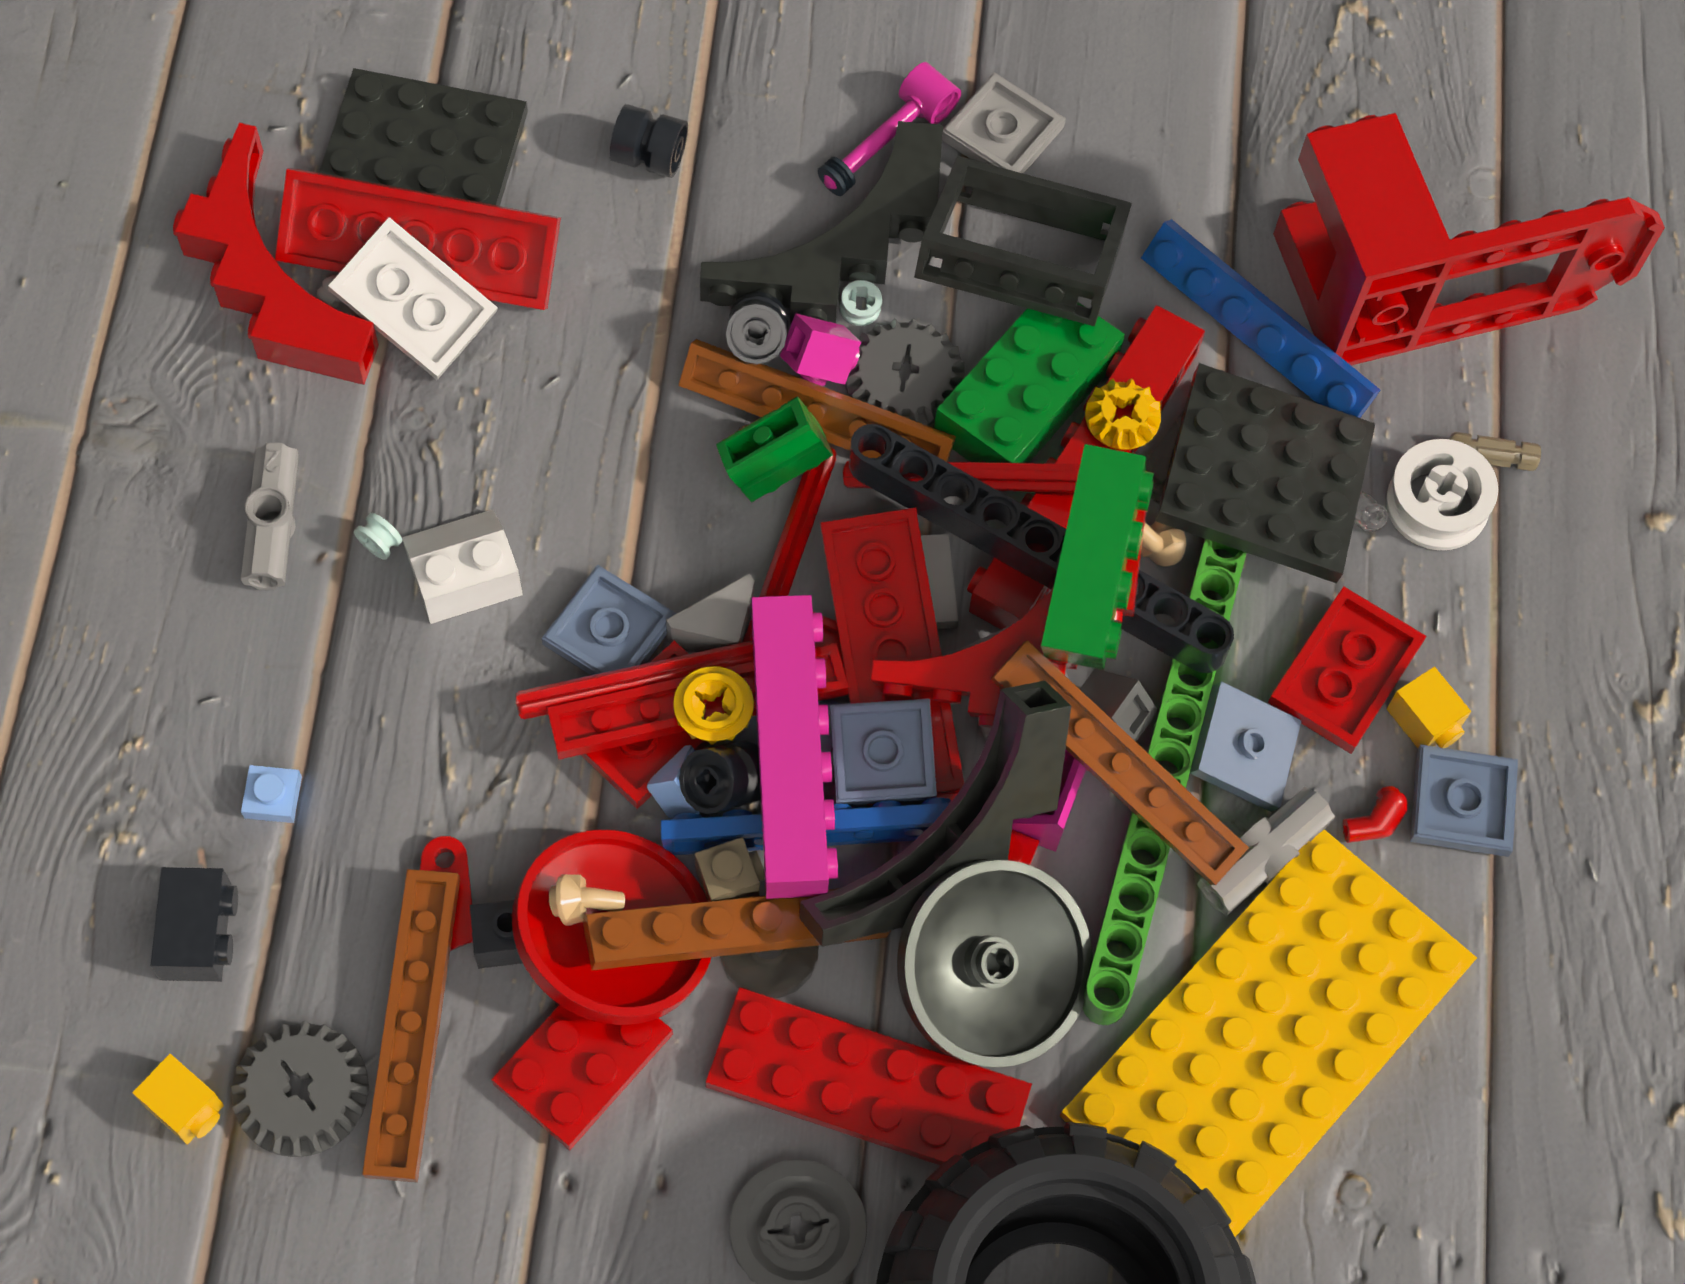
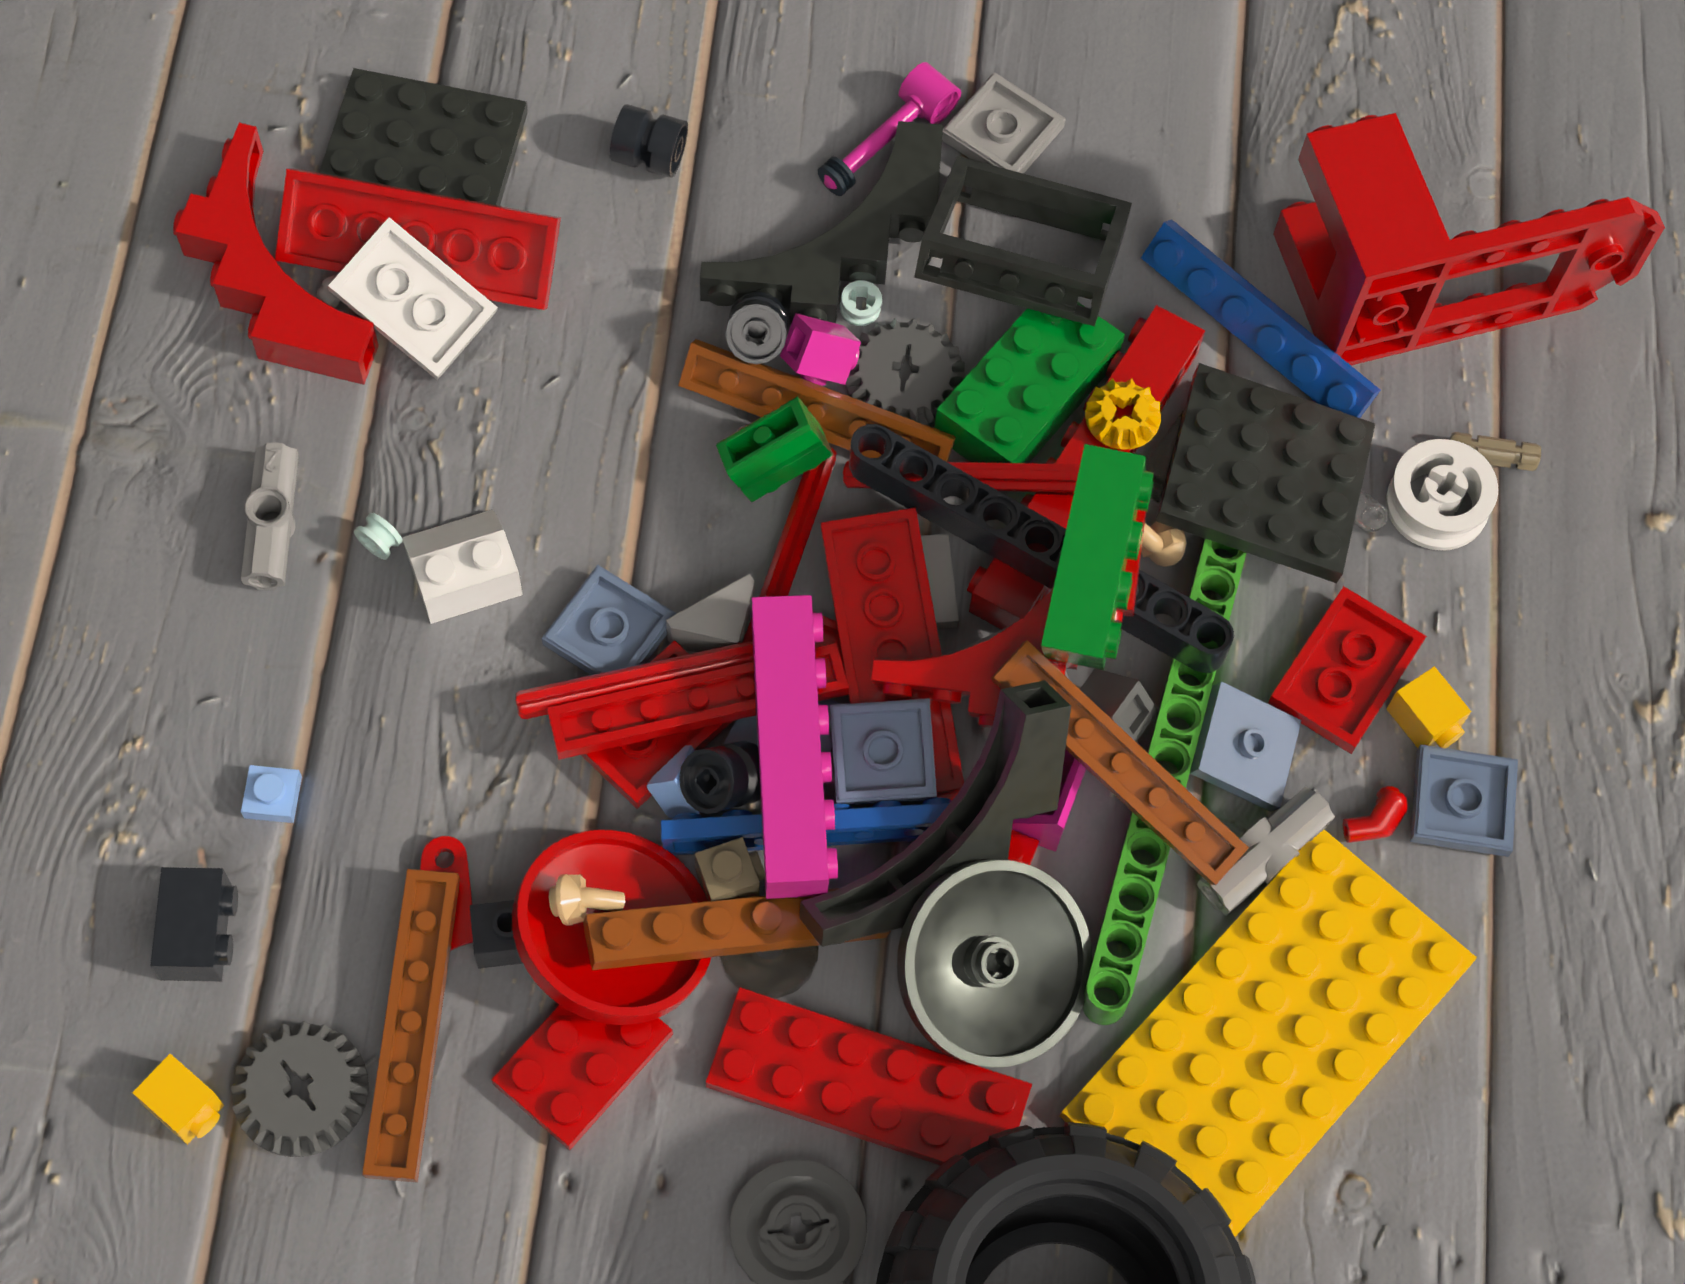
yellow gear [674,666,754,745] -> none

